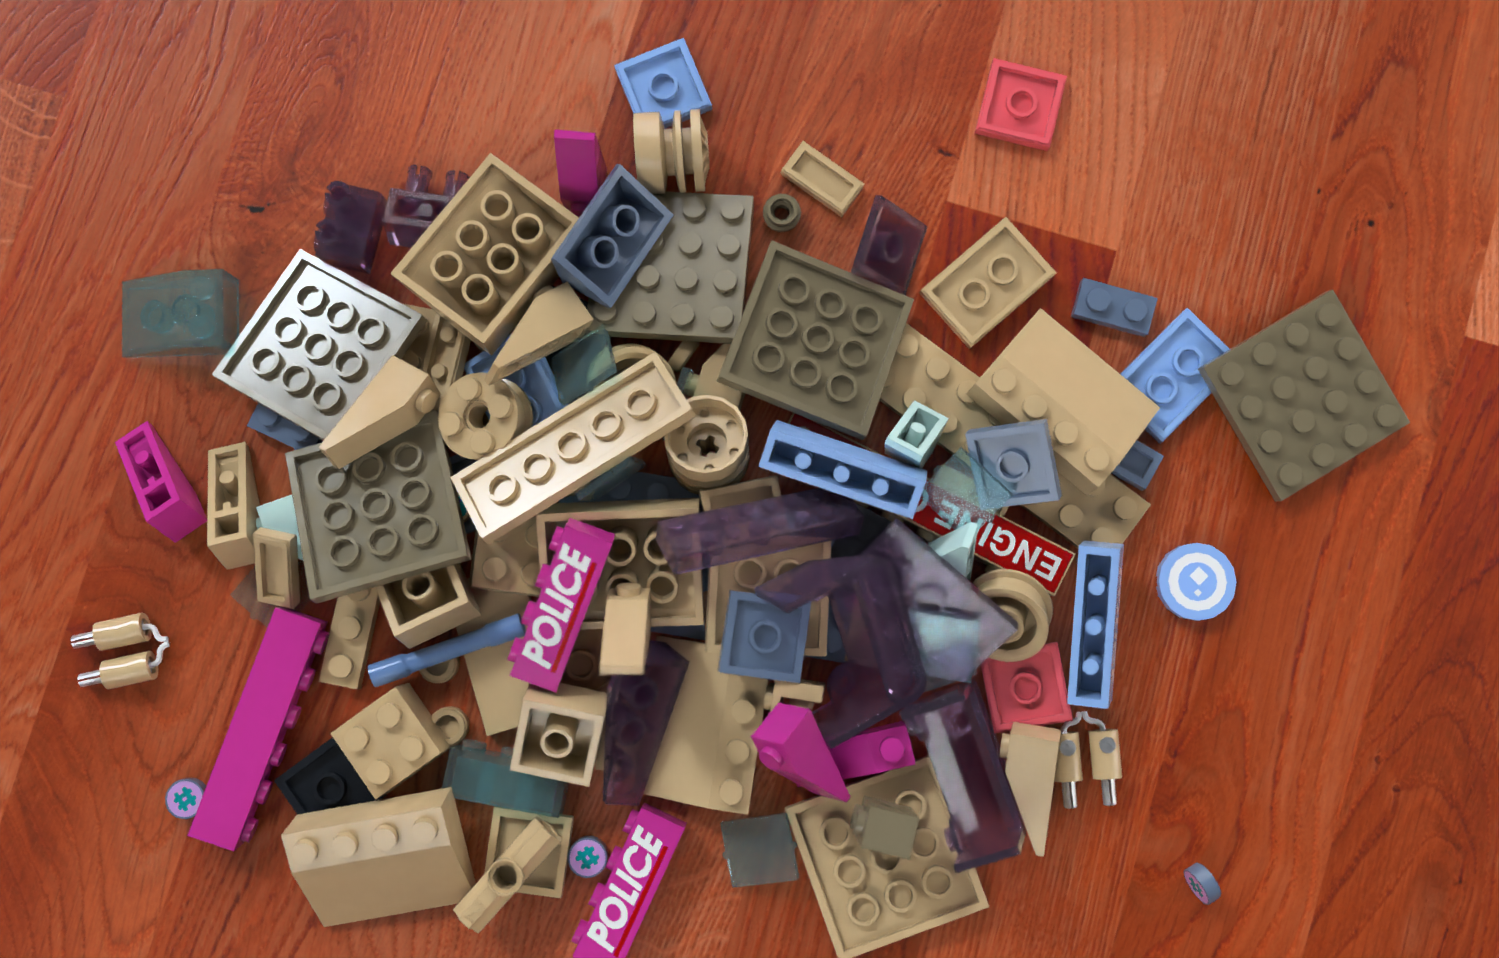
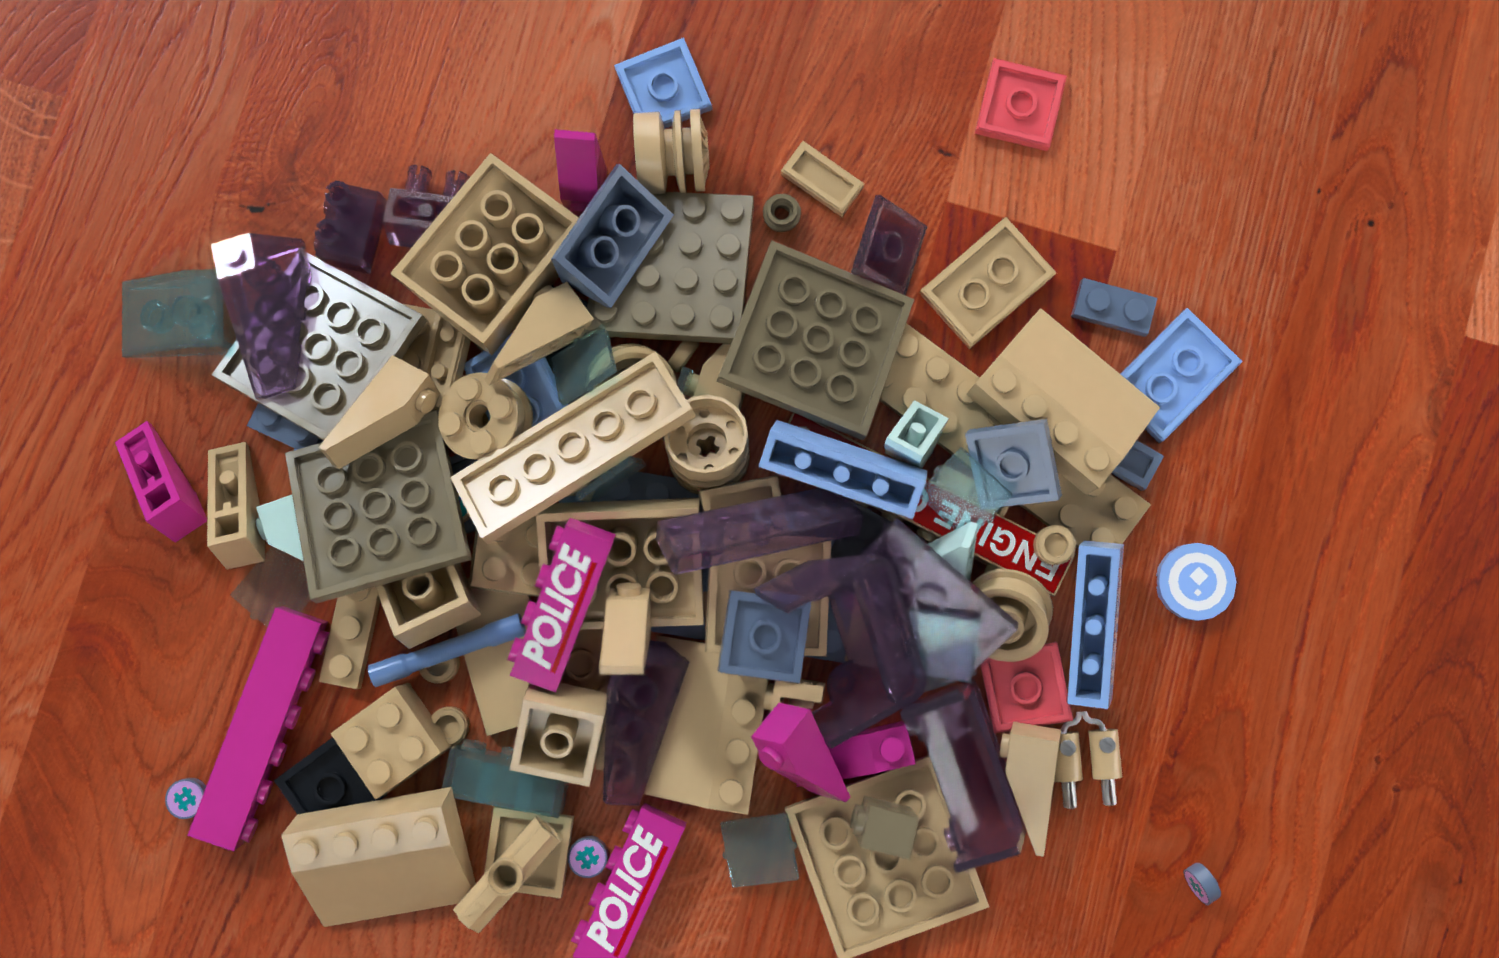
tan piece [71,612,170,689] -> none
tan tile [253,527,300,609] -> none
dark tan plate [1198,289,1410,501] -> none
none -> clear purple wedge [212,233,312,401]
none -> tan tile [1033,525,1076,565]

